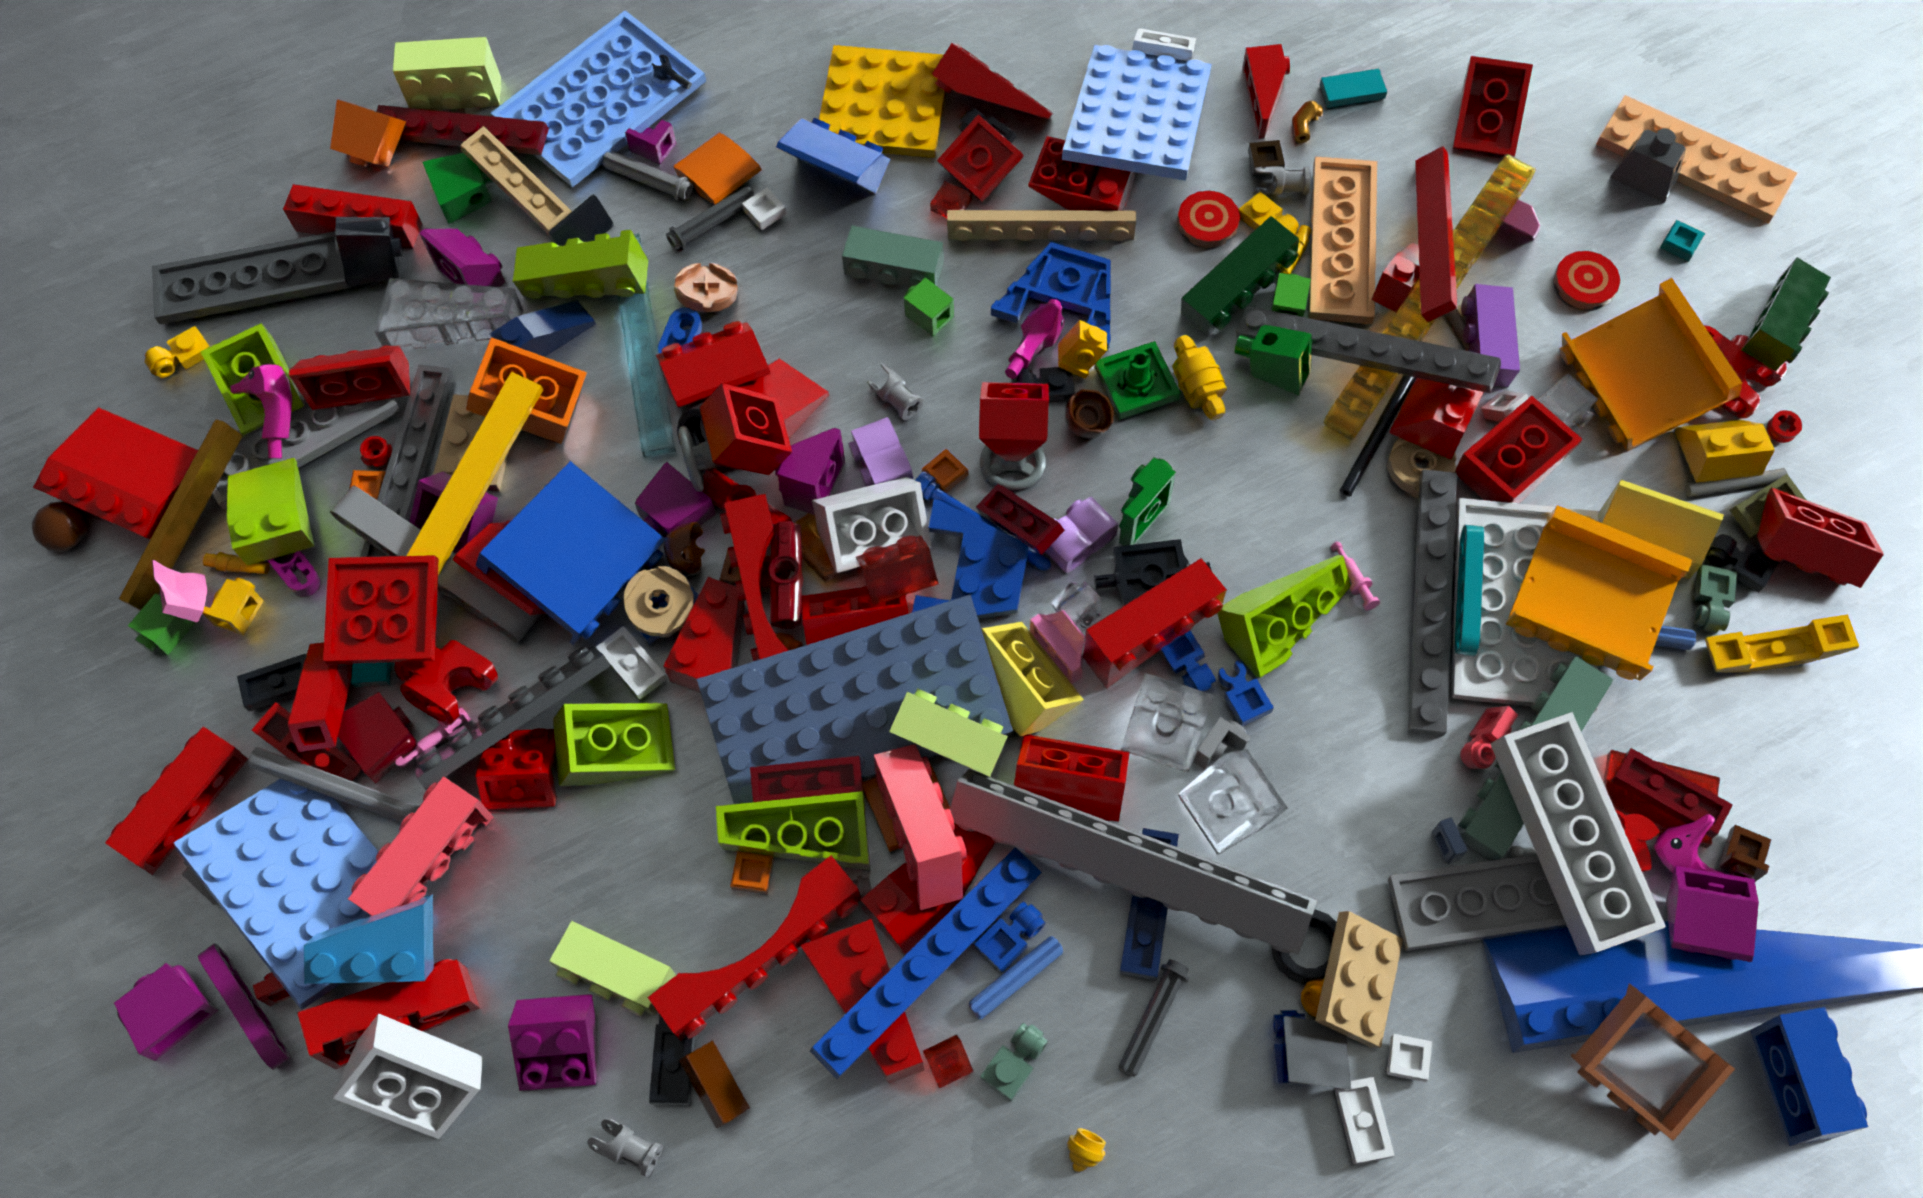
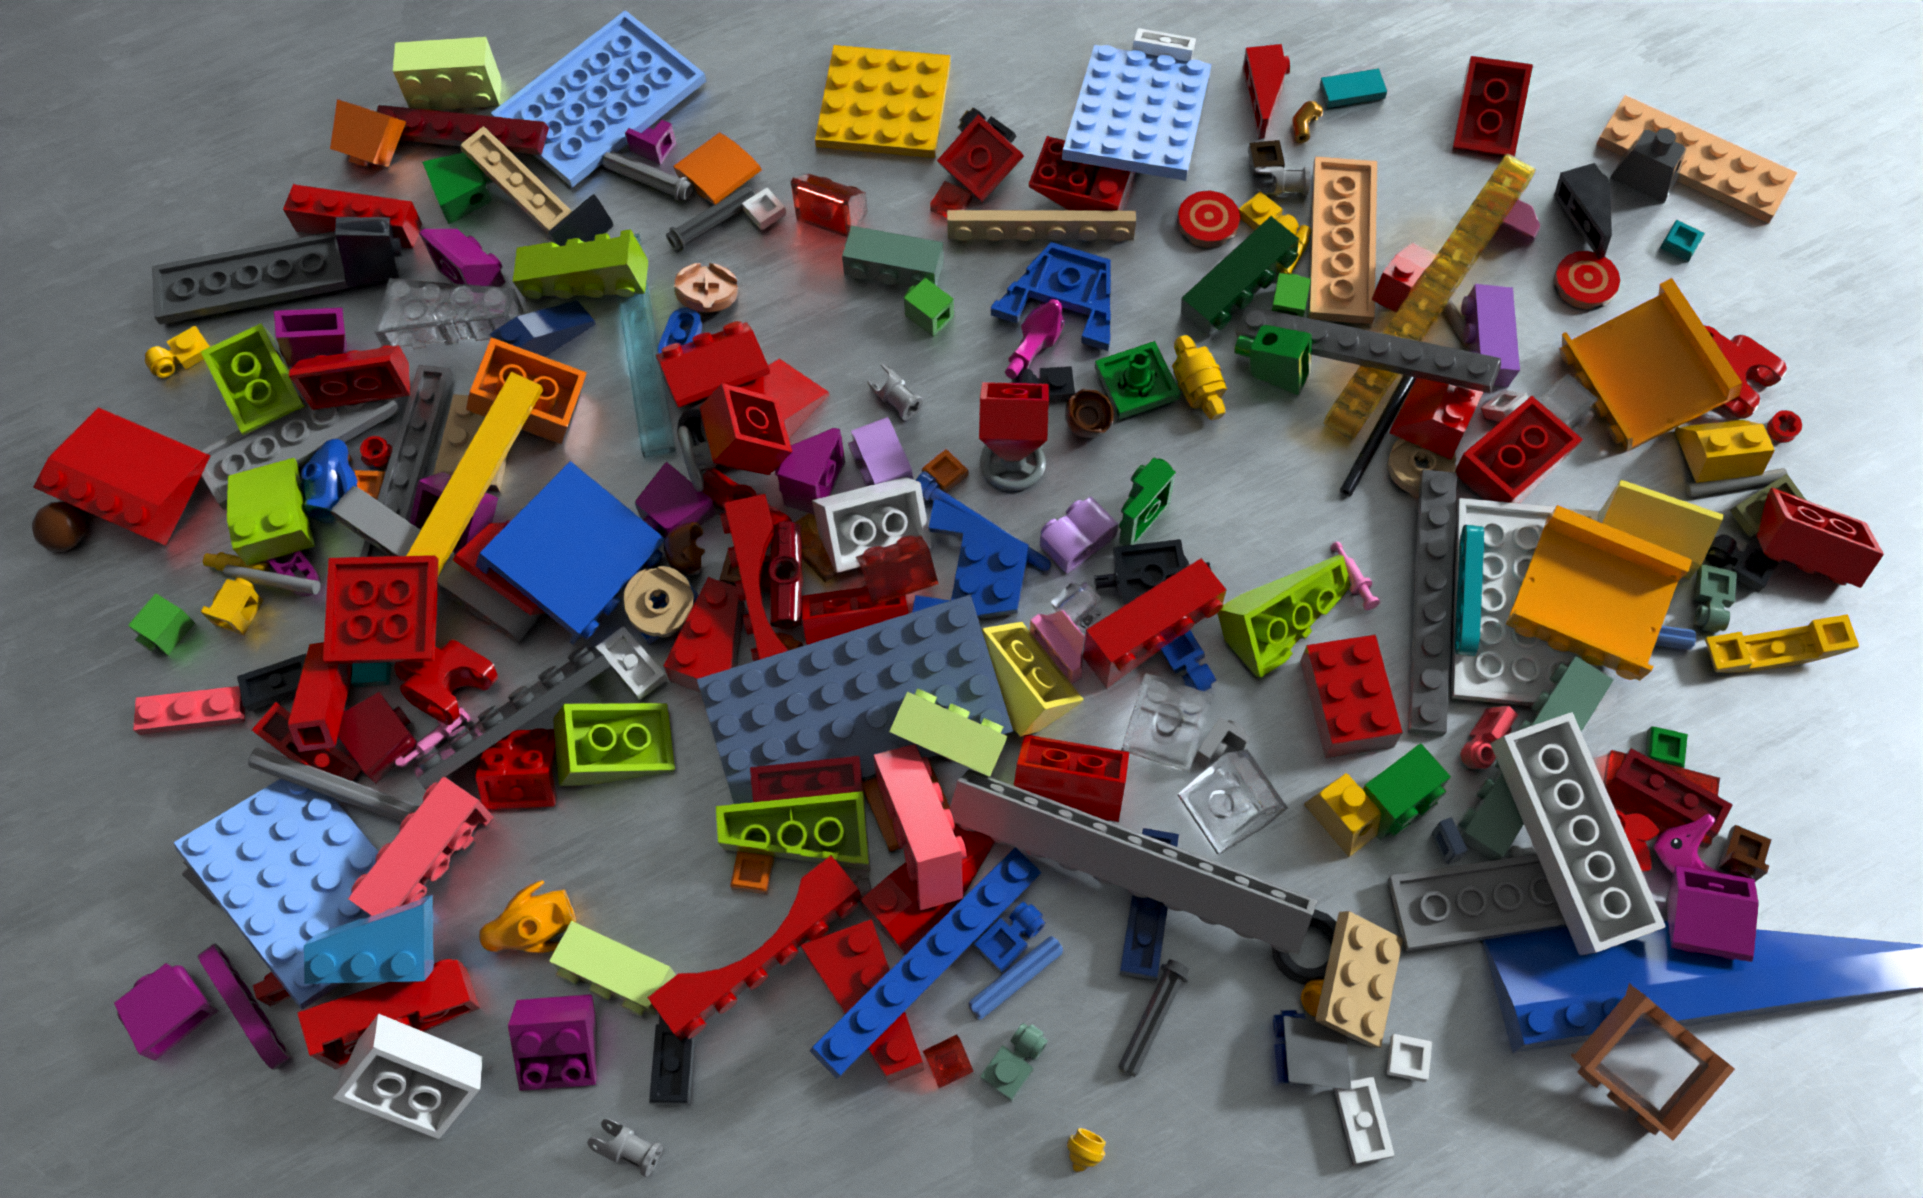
red brick [105,726,248,875] -> none
pearl gold tile [119,419,243,611] -> none
bright pink slope [152,560,207,622] -> none
dark pink animal [230,364,292,459] -> none
black hand [652,55,692,89] -> none
reddish brown slope [679,1040,750,1129] -> none
slope [776,118,890,193] -> none
red wedge [931,43,1054,119] -> none
dark red plate [976,483,1065,555] -> none
yellow brick [1058,320,1107,379] -> none
blue plate [1218,660,1274,727] -> none
red tile [1415,146,1457,322] -> none
dark green brick [1741,257,1831,371] -> none
blue brick [1750,1007,1868,1146] -> none
none -> coral plate [133,686,245,735]
none -> light grey bar [223,565,321,594]
none -> magenta torso [274,308,347,367]
none -> blue animal [301,438,358,523]
none -> light orange animal [479,880,577,953]
none -> clear red slope [790,173,868,238]
none -> red brick [1300,634,1403,758]
none -> yellow torso [1304,773,1381,857]
none -> green brick [1363,743,1451,841]
none -> black slope [1554,163,1612,259]
none -> green tile [1645,726,1688,771]

